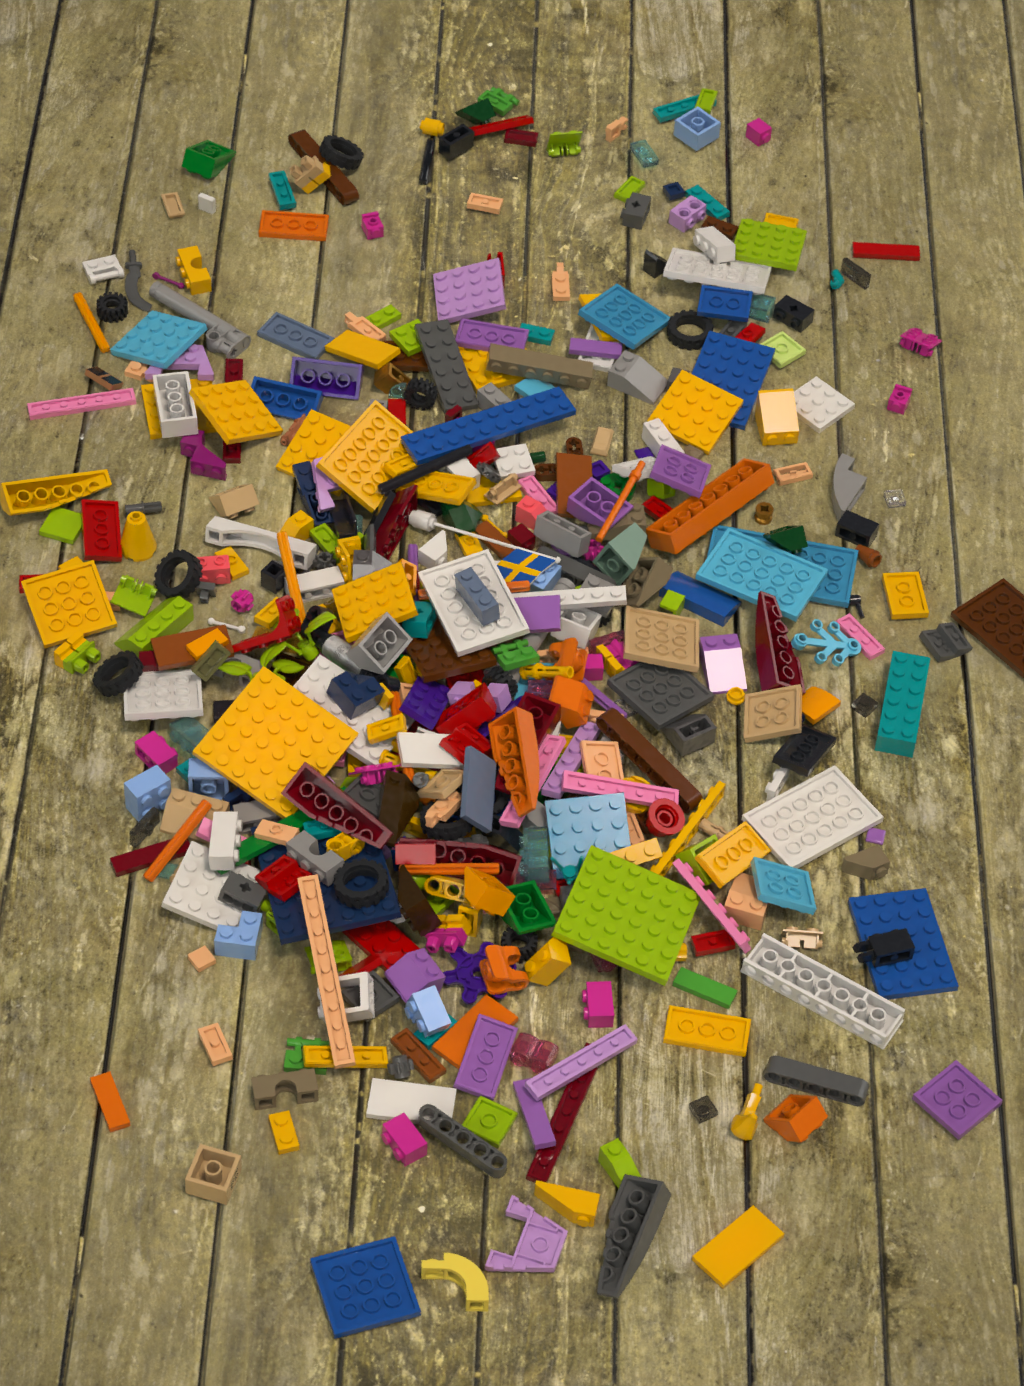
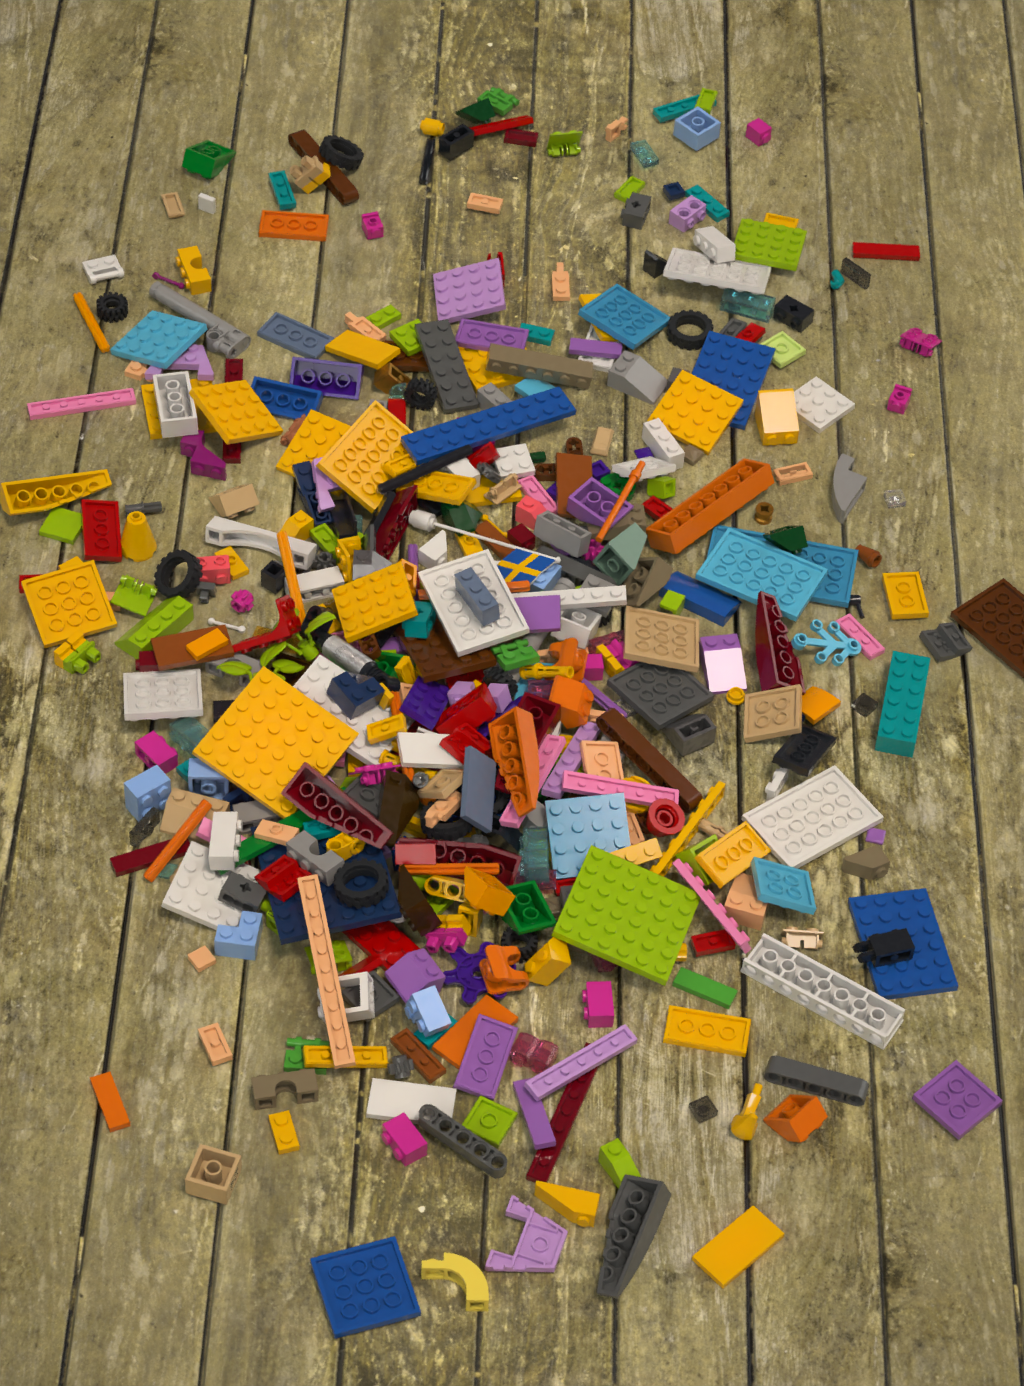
tile [85,367,123,391] -> none
black tyre [92,650,144,697] -> none
dark grey sword [125,250,152,312] -> none
olive plate [191,640,231,682] -> none
yellow plate [254,596,279,629] -> none
light grey slope [345,612,413,675] -> none
dark red plate [445,405,462,422] -> none
teal plant [550,856,584,885] -> none
medium lavender plate [649,444,711,498] -> none
blue plate [697,285,753,322] -> none
reddish brown plate [701,216,739,241] -> none
black brick [835,510,879,548] -> none

